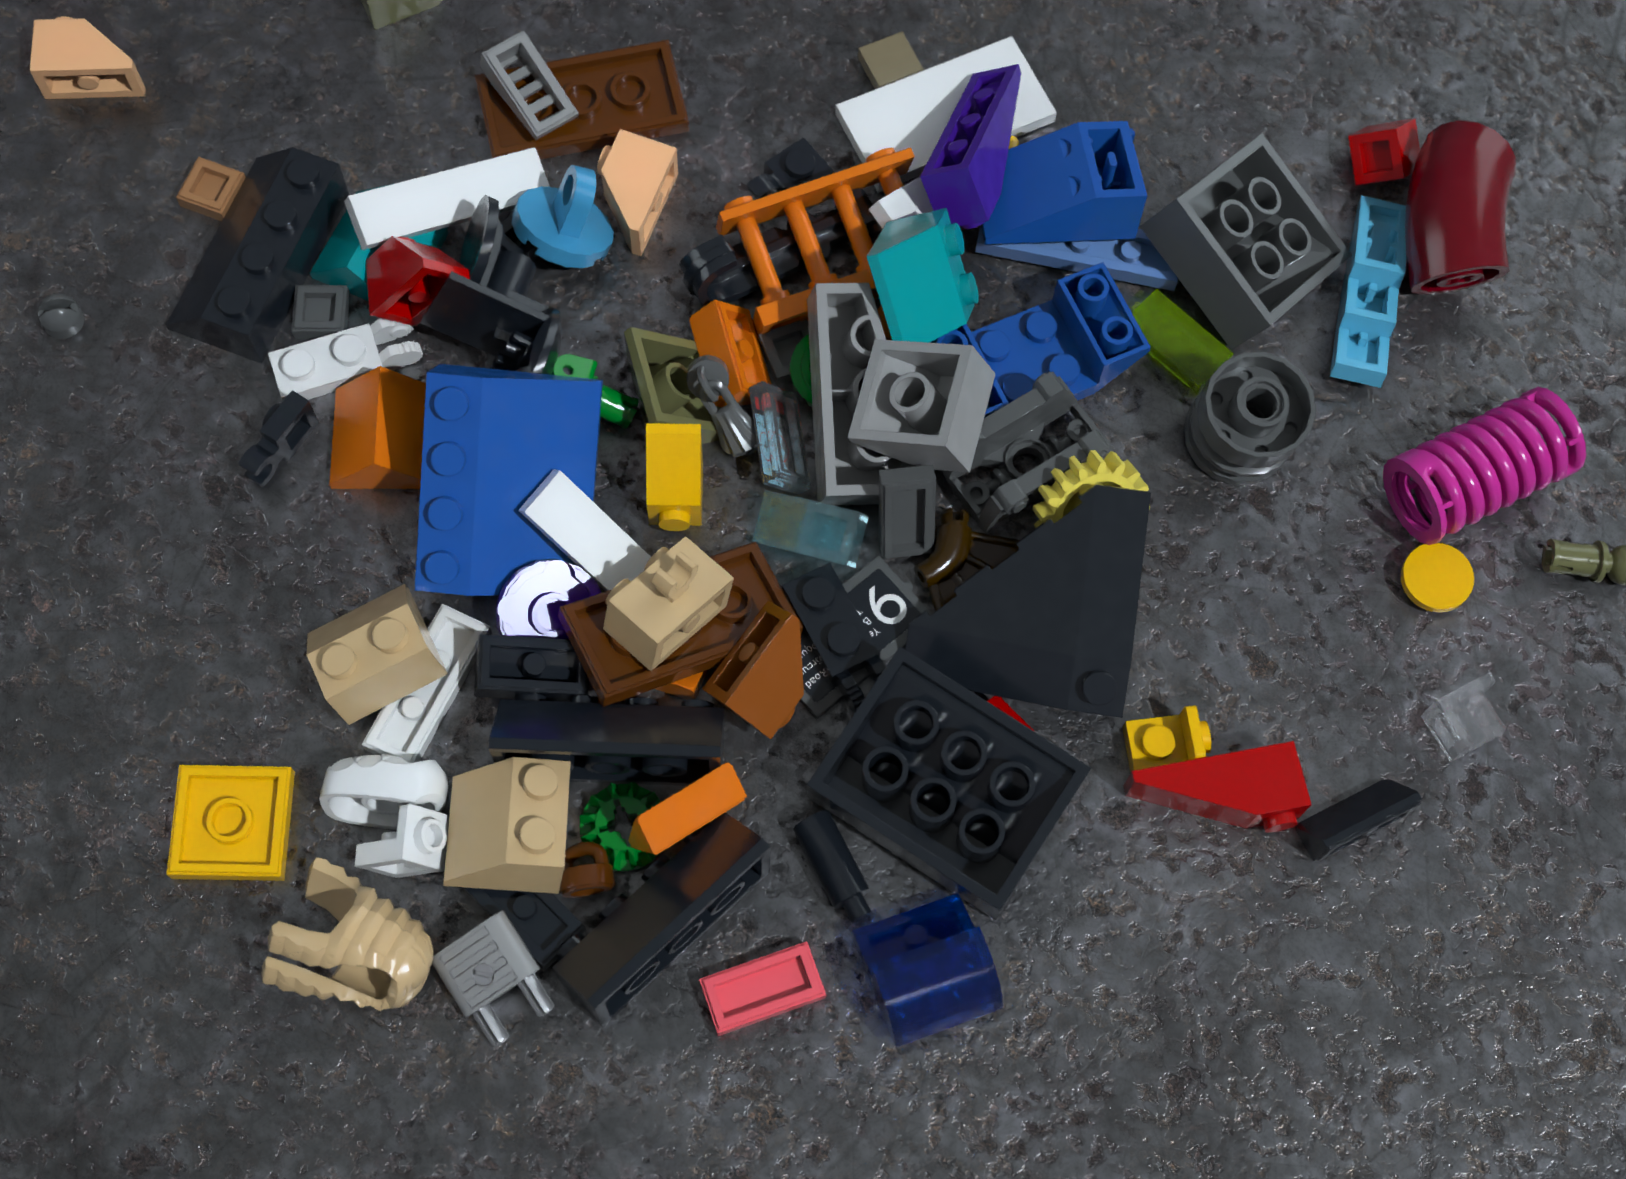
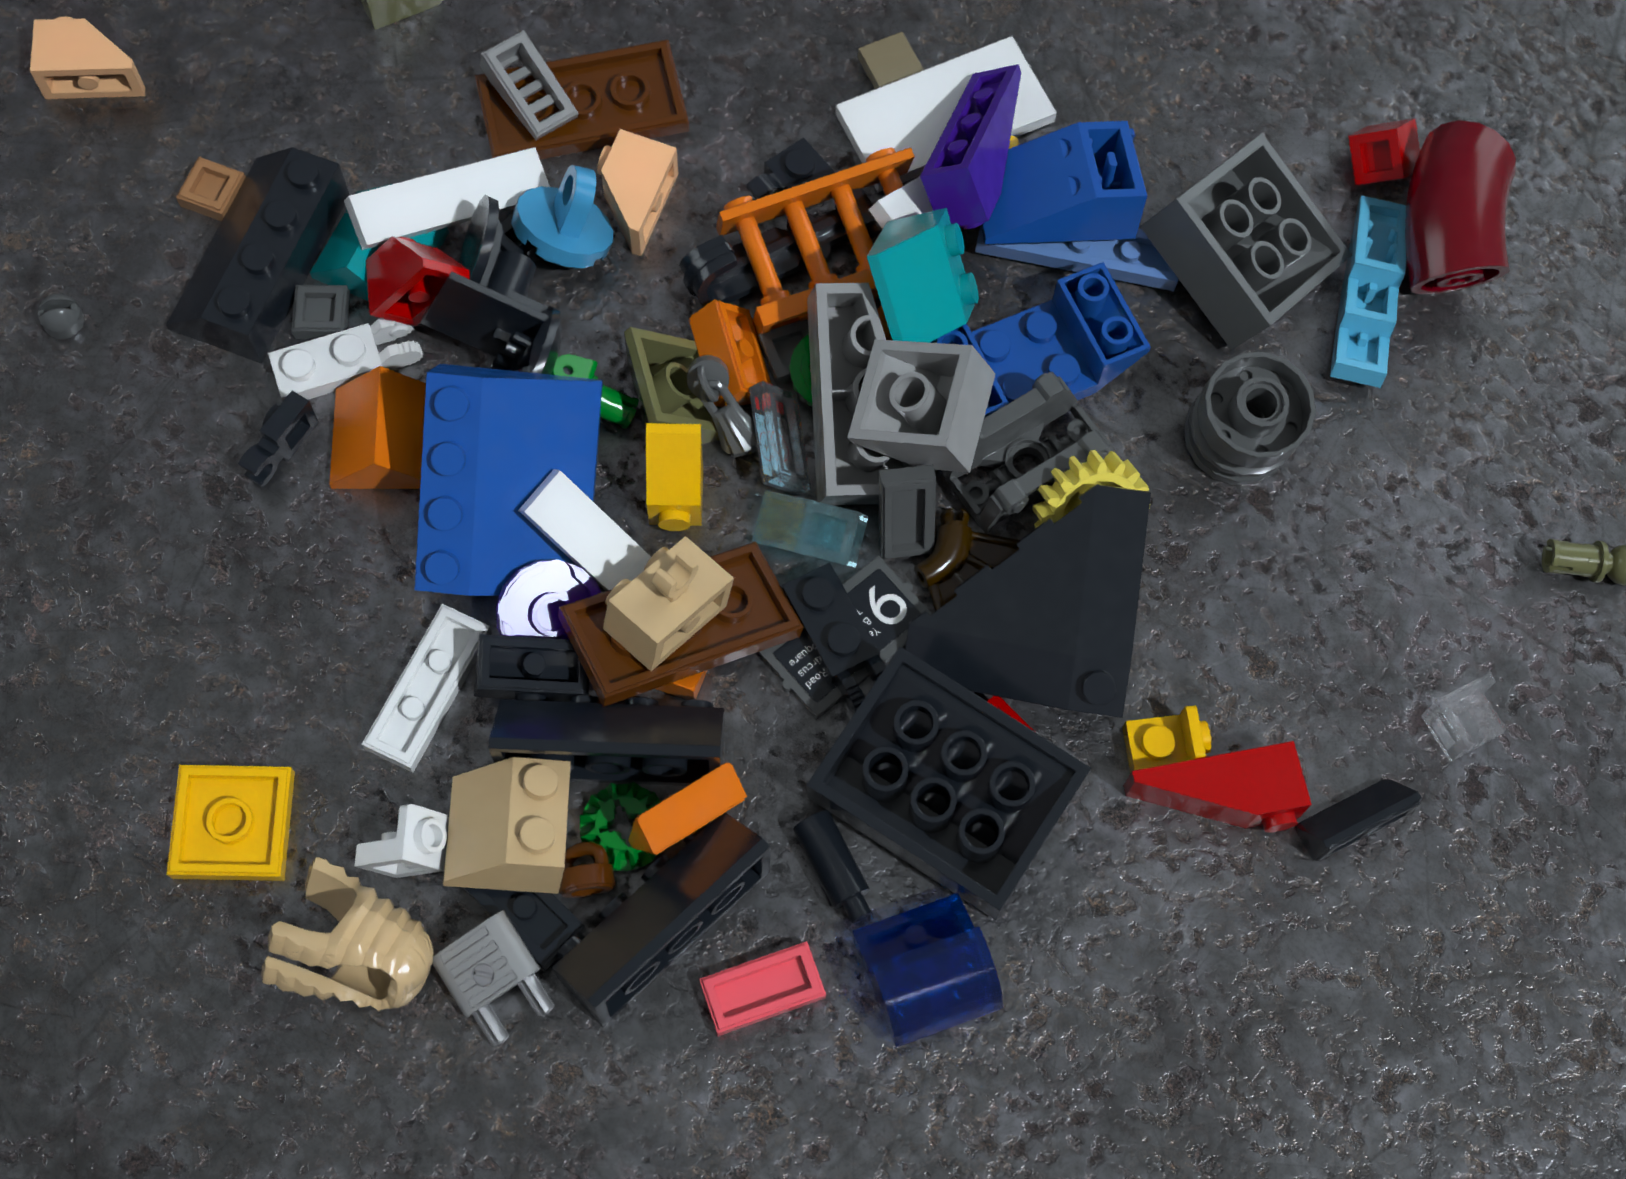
tan slope [306,584,448,725] -> none
white piece [319,754,448,830] -> none
dark orange slope [702,601,804,739] -> none
clear neon green tile [1132,289,1234,394] -> none
dark pink piece [1383,387,1586,545] -> none
yellow piece [1400,543,1474,613] -> none

